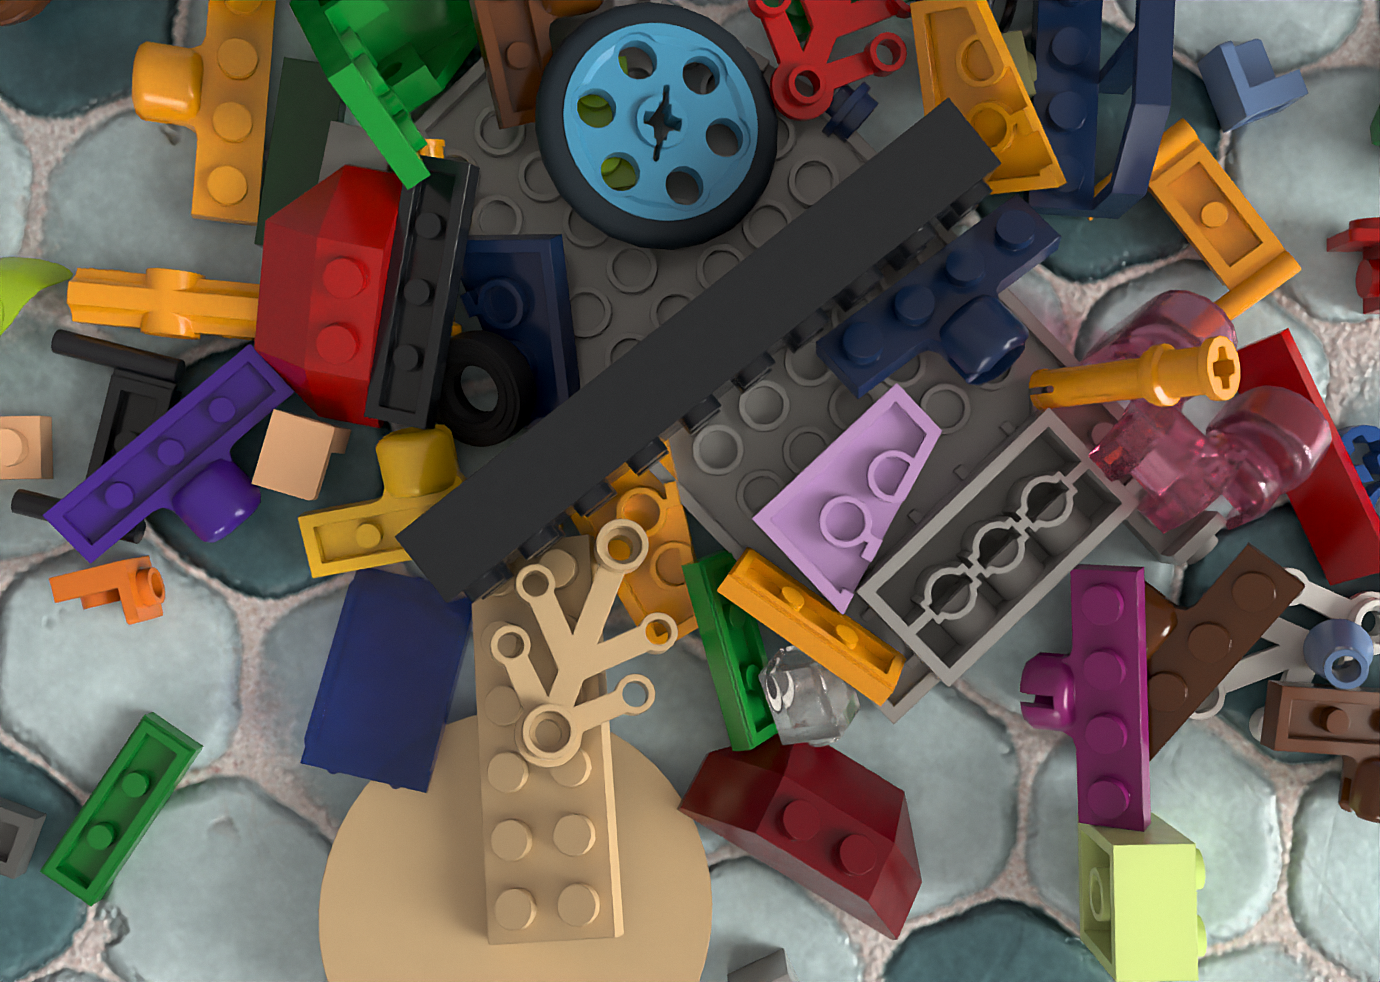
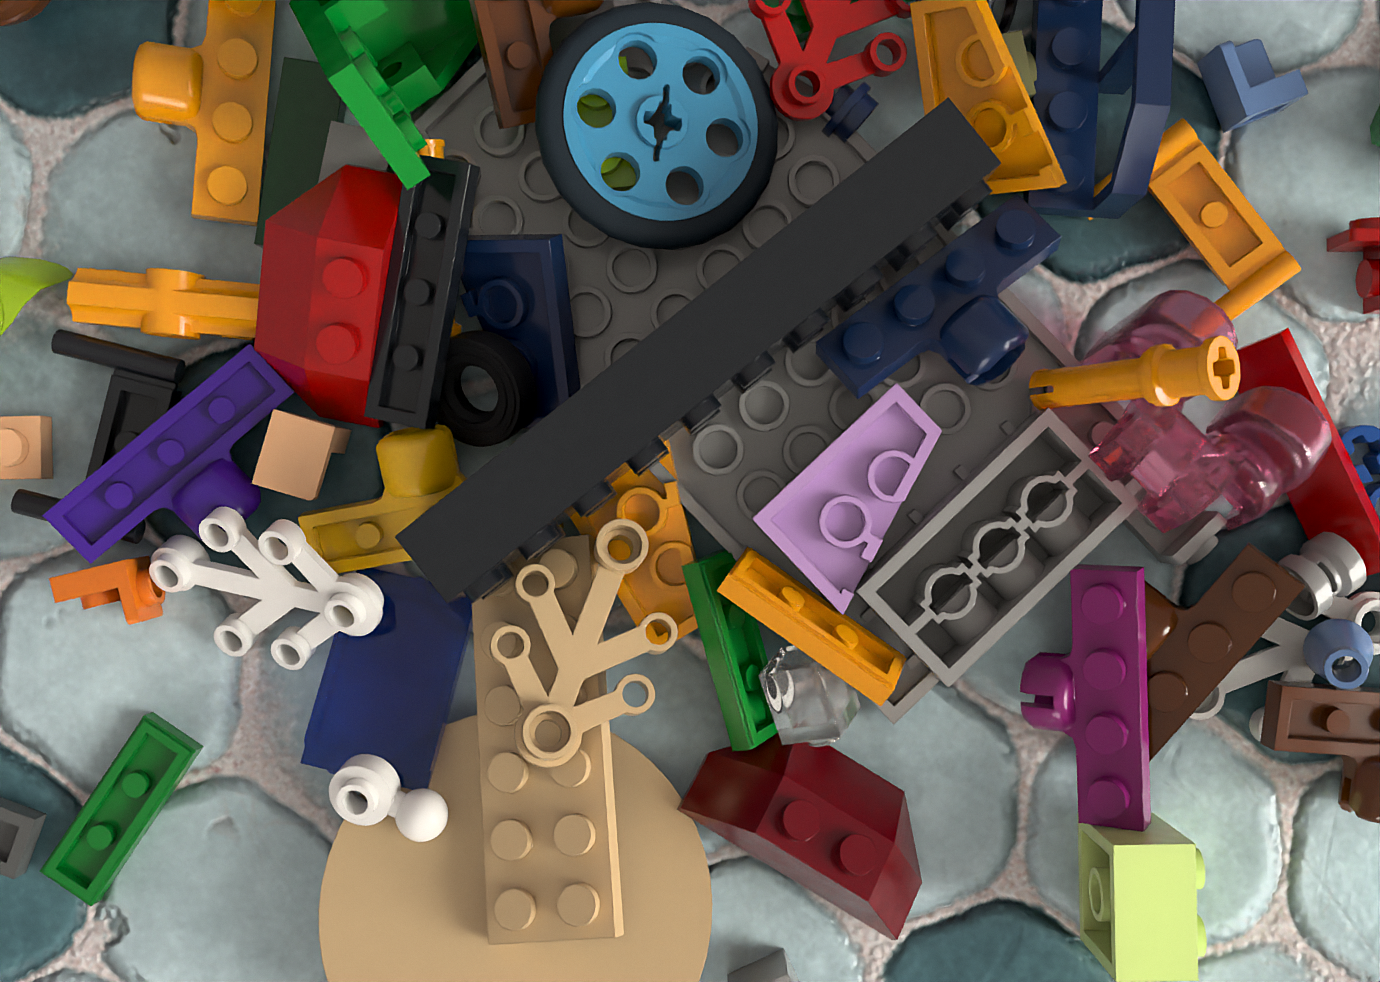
none -> white plant [149,507,384,670]
none -> white plate [329,754,448,842]
none -> light grey wheel [1276,532,1366,621]

